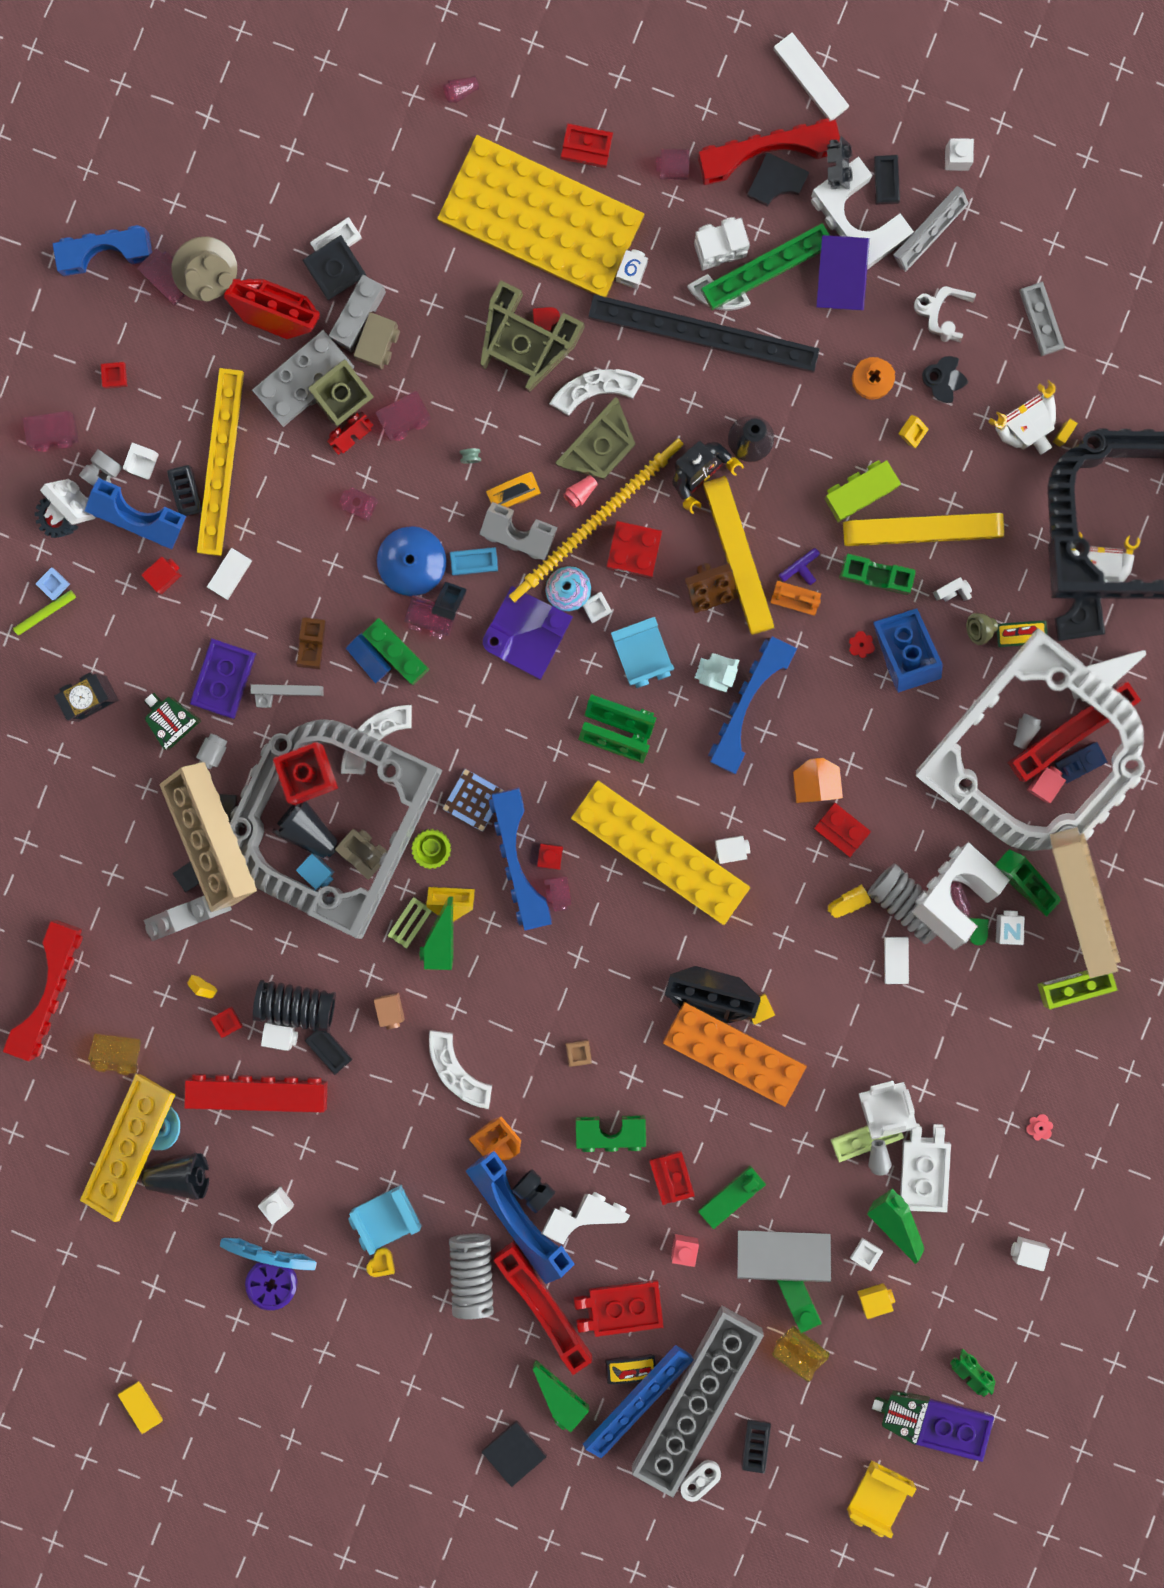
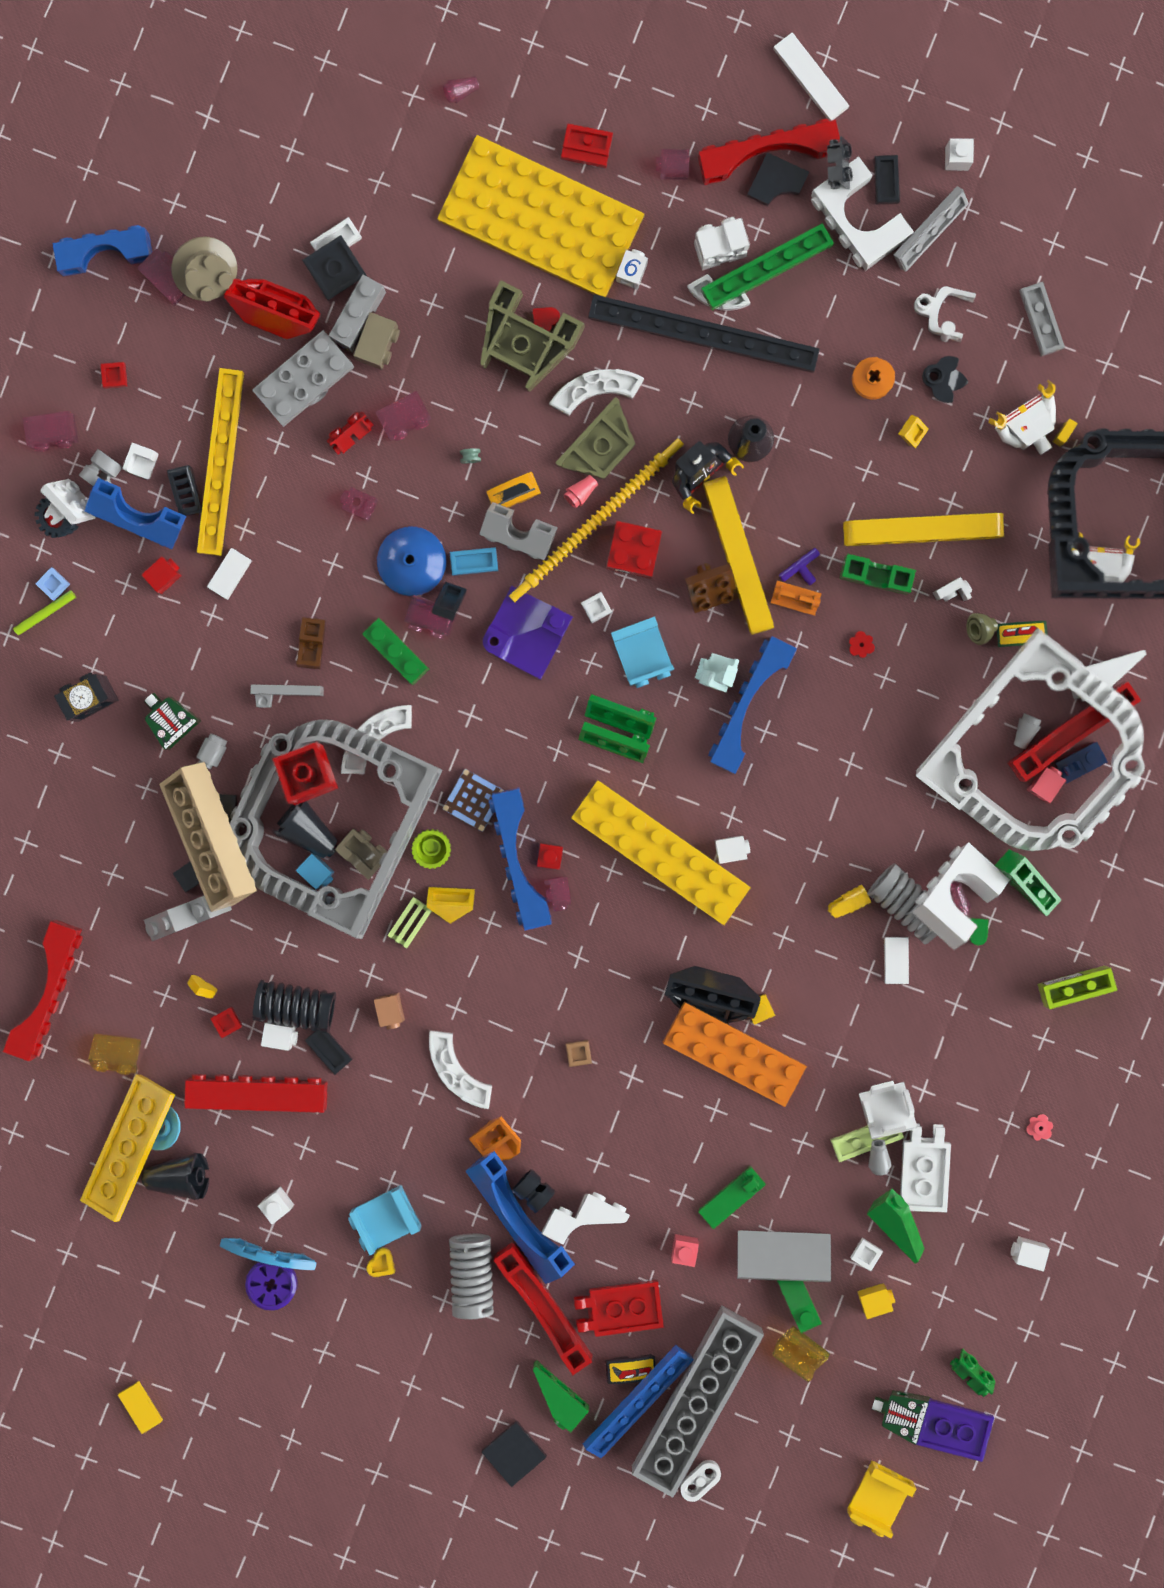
dark purple tile [190,638,256,719] -> none
olive slope [308,359,373,426] -> none
blue tile [346,633,392,684] -> none
green slope [420,897,454,970] -> none
dish [545,566,591,612] -> none
green arch [576,1115,646,1152] -> none
red plate [649,1150,695,1205] -> none
black slope [741,1419,771,1474] -> none
orange slope [793,758,843,803] -> none
red plate [813,802,871,857] -> none
dark purple tile [816,235,870,310] -> none
lime brick [824,460,901,522] -> none
blue slope [873,608,943,693] -> none
white brick [996,910,1025,945] -> none
tan brick [1050,827,1120,978] -> none
black tile [1055,598,1105,641] -> none

